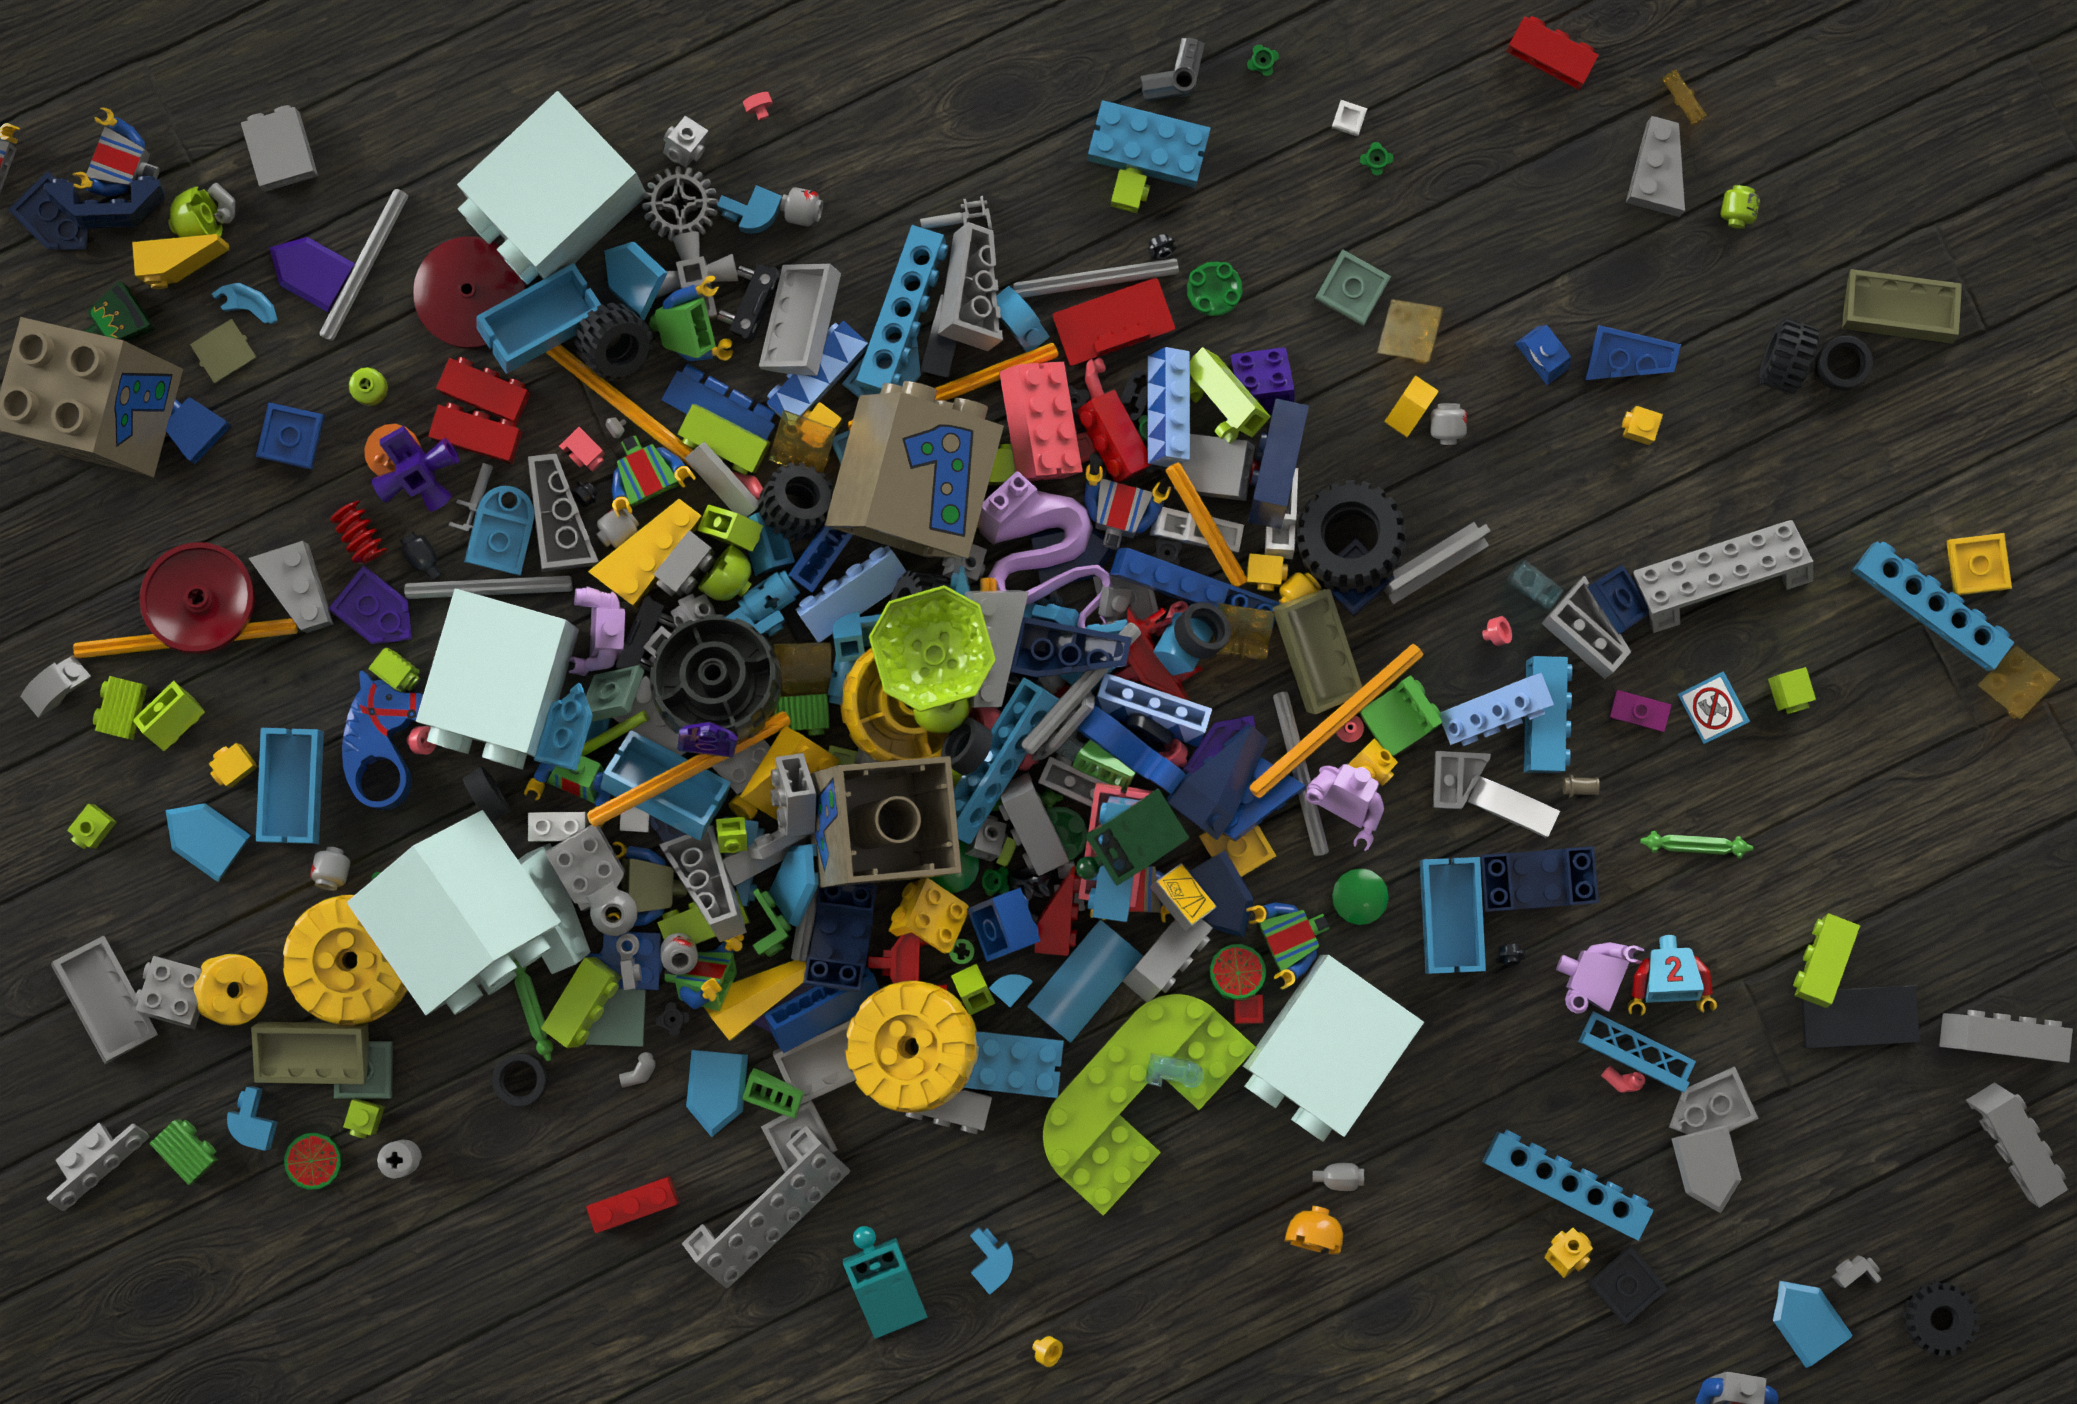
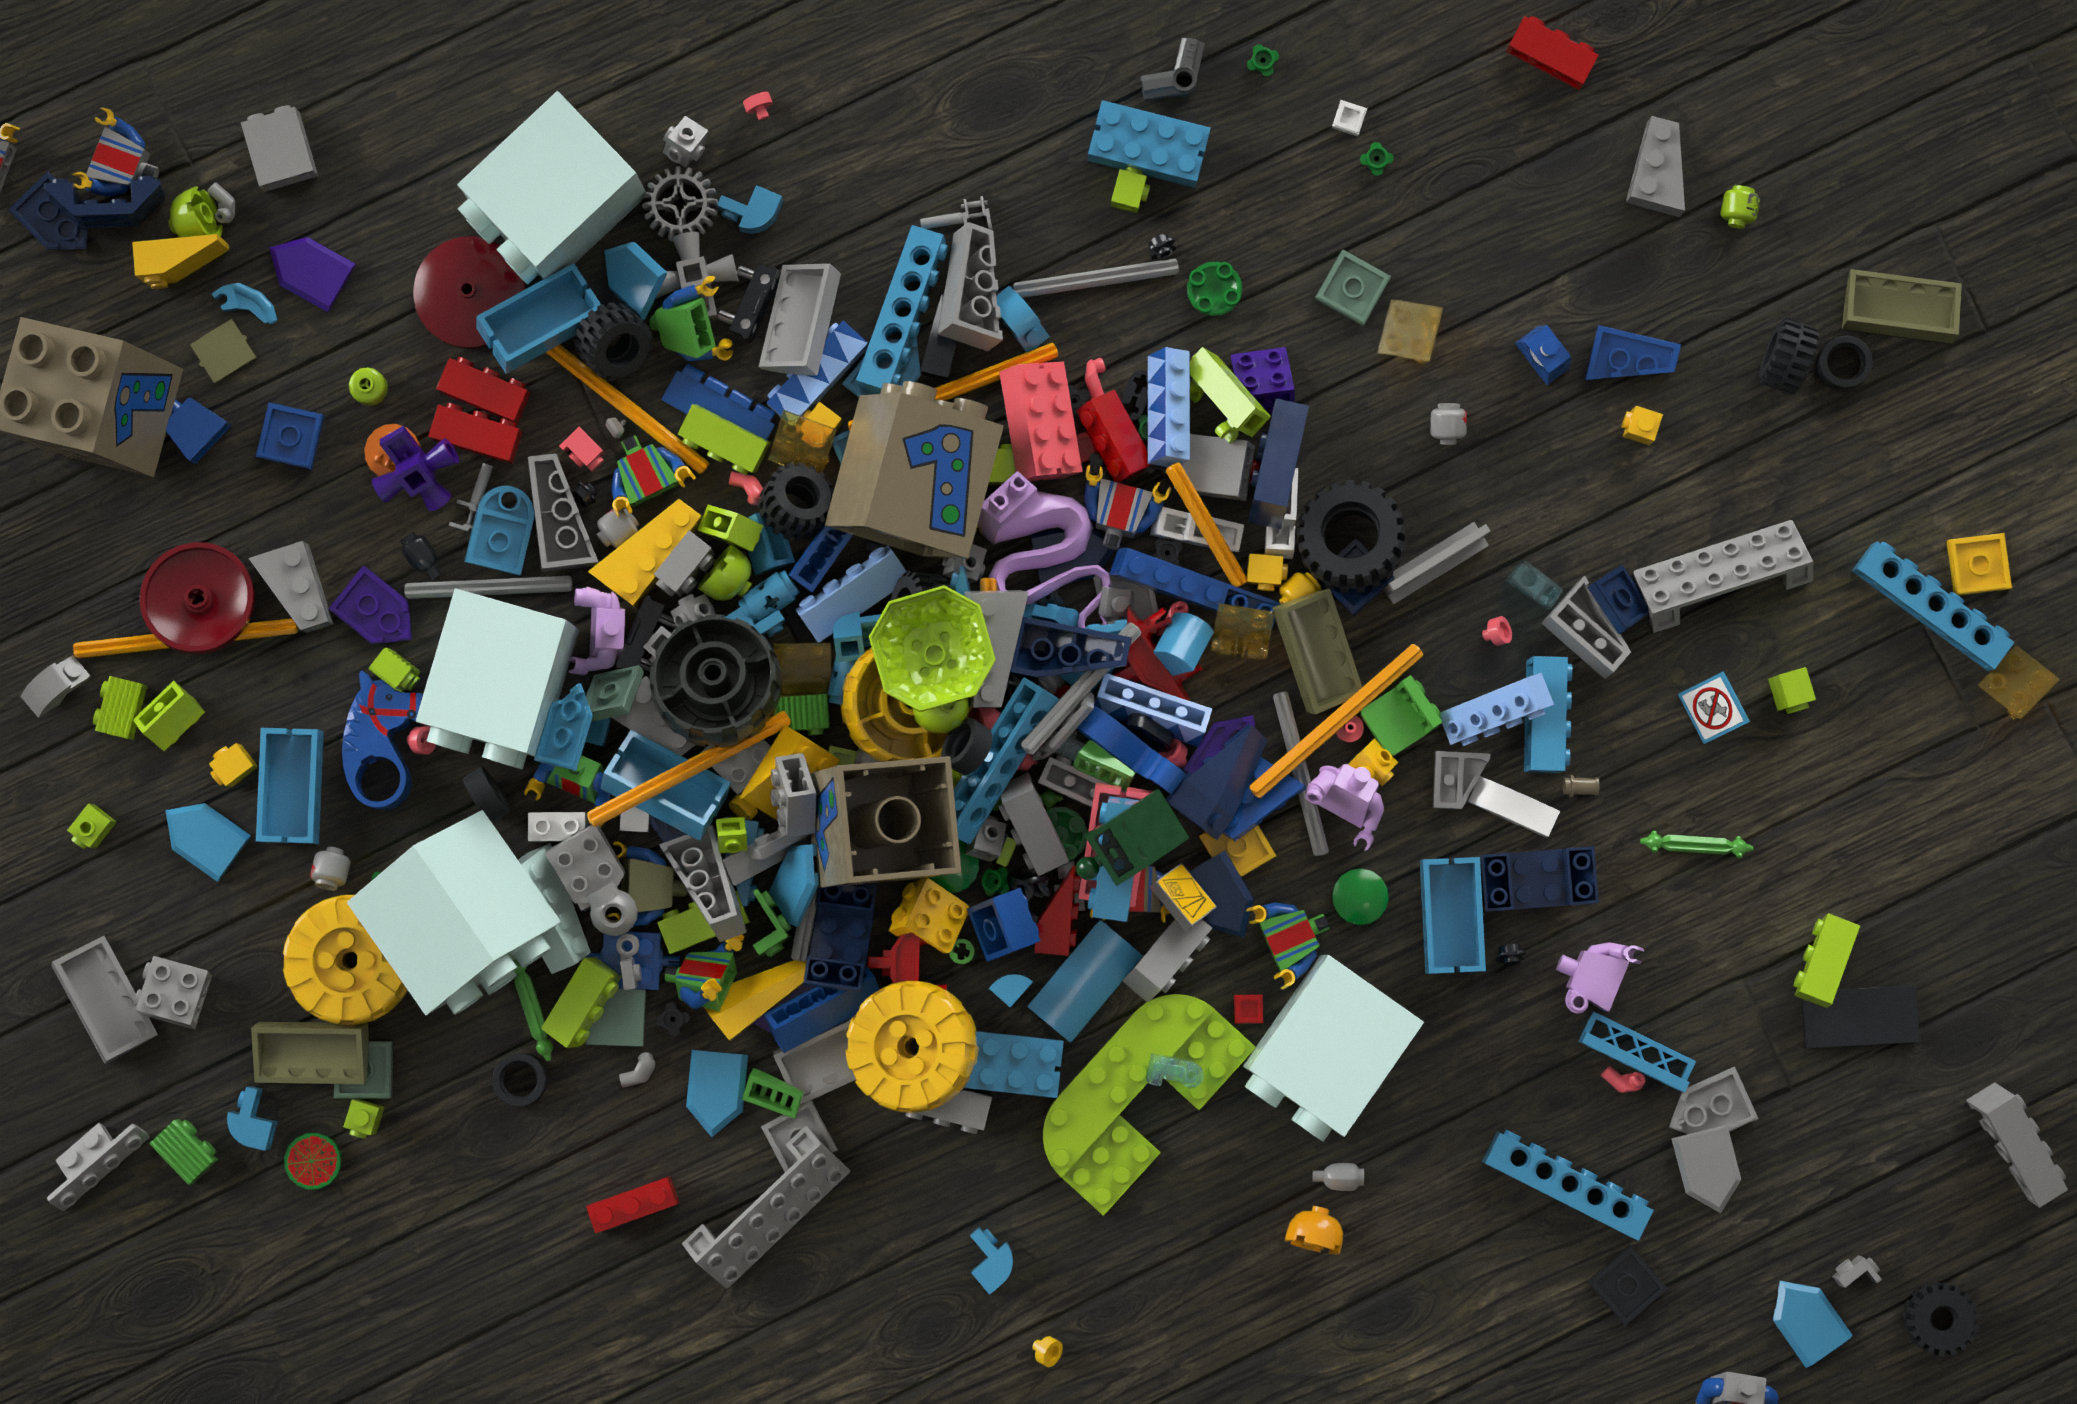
dark green torso [84,281,156,342] -> none
yellow plate [194,954,268,1026] -> none
light grey axle [320,189,408,341] -> none
red piece [330,501,388,563] -> none
light grey piece [377,1139,422,1179] -> none
lime bar [581,710,649,756] -> none
light grey head [660,933,698,975] -> none
dark purple tile [677,722,737,758] -> none
light grey tile [684,442,758,517] -> none
light grey head [780,187,823,227] -> none
teal slope [843,1226,928,1339] -> none
lime brick [951,964,995,1015] -> none
red bracket [1052,278,1175,366] -> none
black tyre [1174,602,1231,659] -> none
tile [1210,944,1266,1001] -> none
yellow slope [1384,375,1438,437] -> none
yellow brick [1544,1228,1593,1278] -> none
magenta plate [1609,690,1671,732] -> none
medium azure torso [1628,935,1717,1016] -> none
clear yellow pin [1661,69,1707,125] -> none
light grey wedge [1939,1010,2073,1063] -> none

